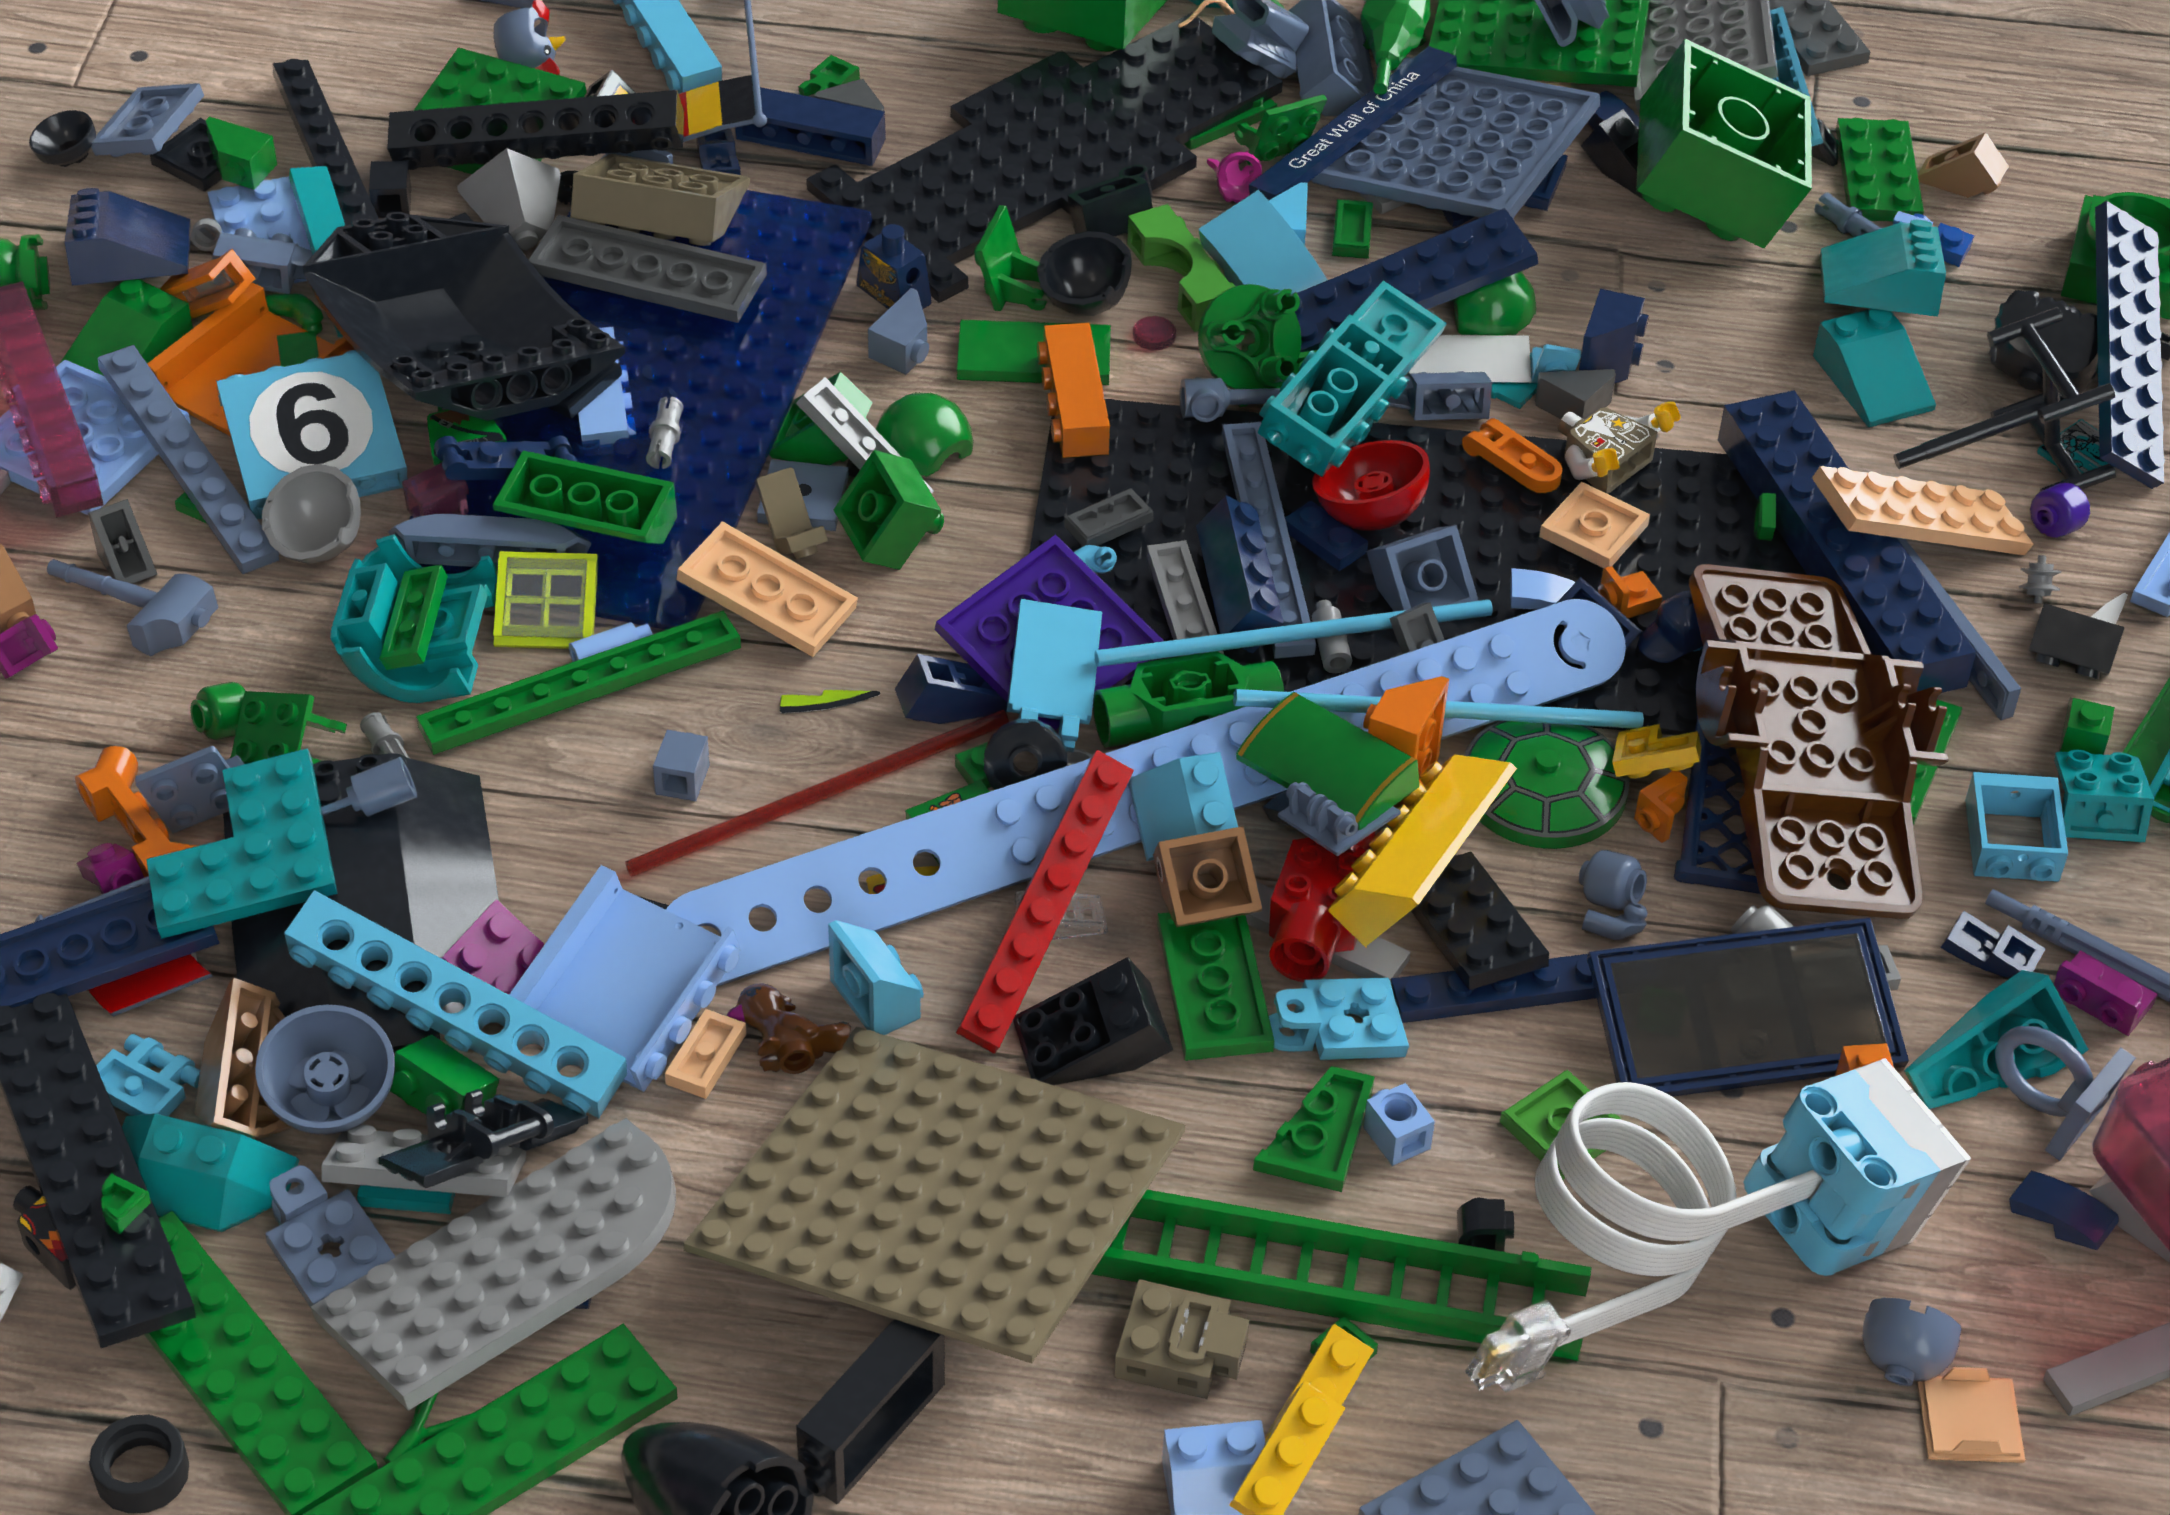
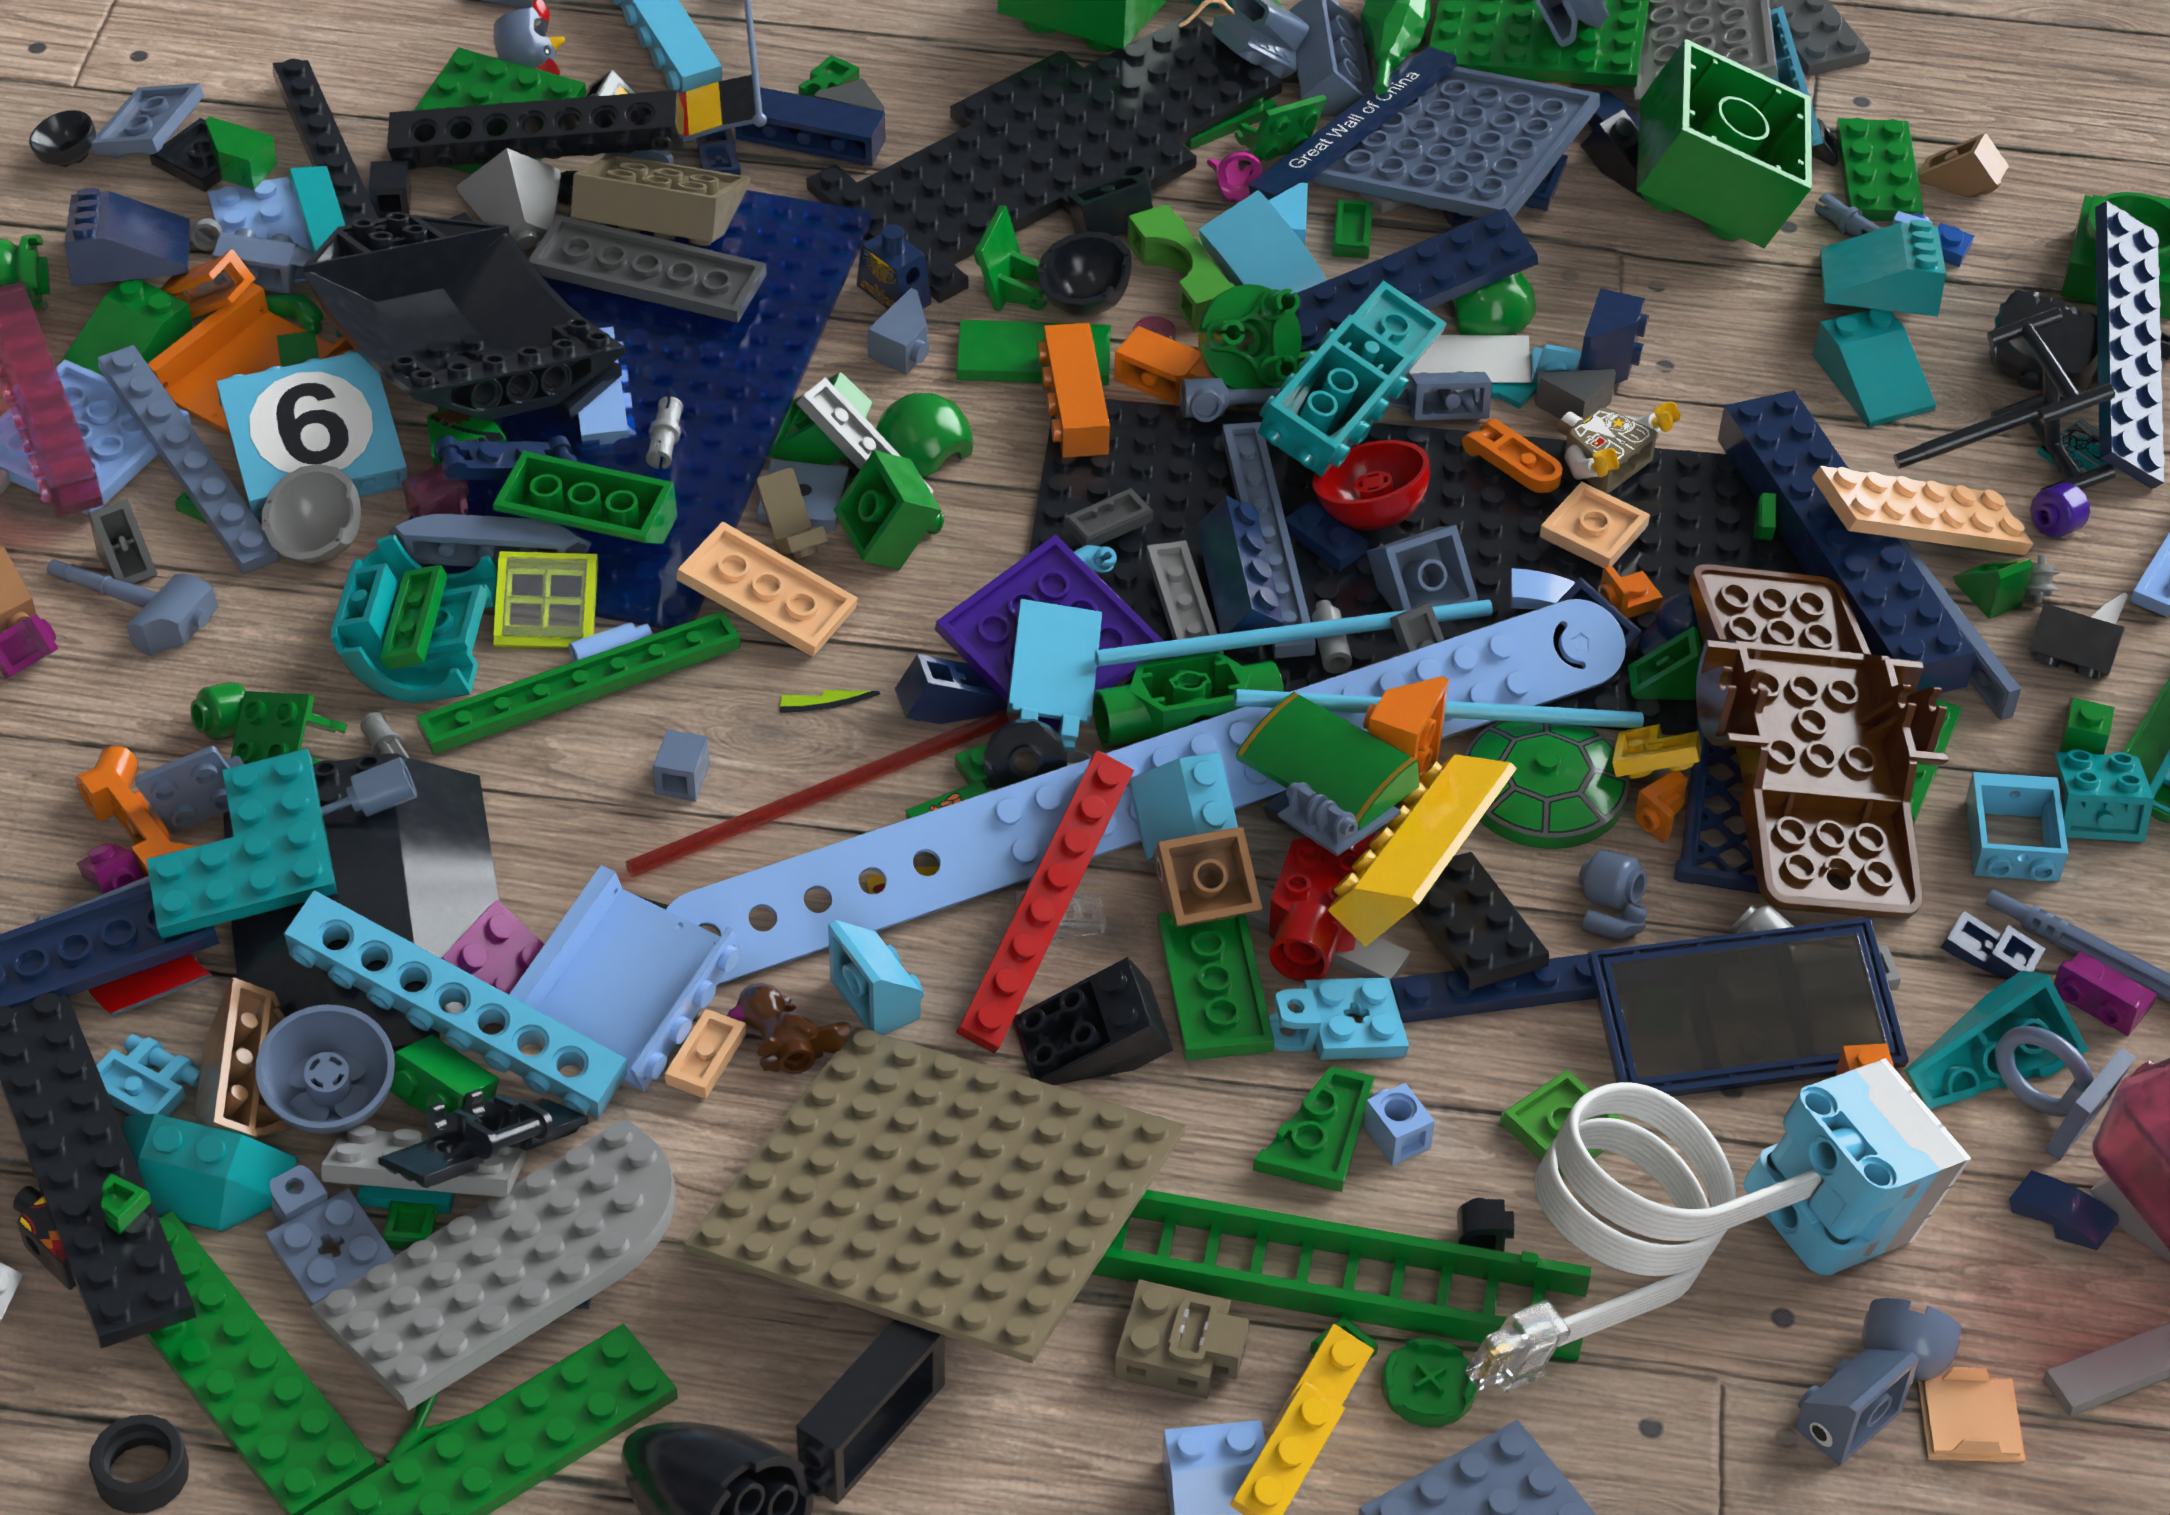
none -> green tile [382,1201,439,1250]
none -> orange hinge [1114,326,1214,405]
none -> green tile [1381,1338,1478,1427]
none -> green slope [1628,626,1702,701]
none -> sand blue slope [1796,1349,1919,1466]
none -> green slope [1953,559,2033,619]

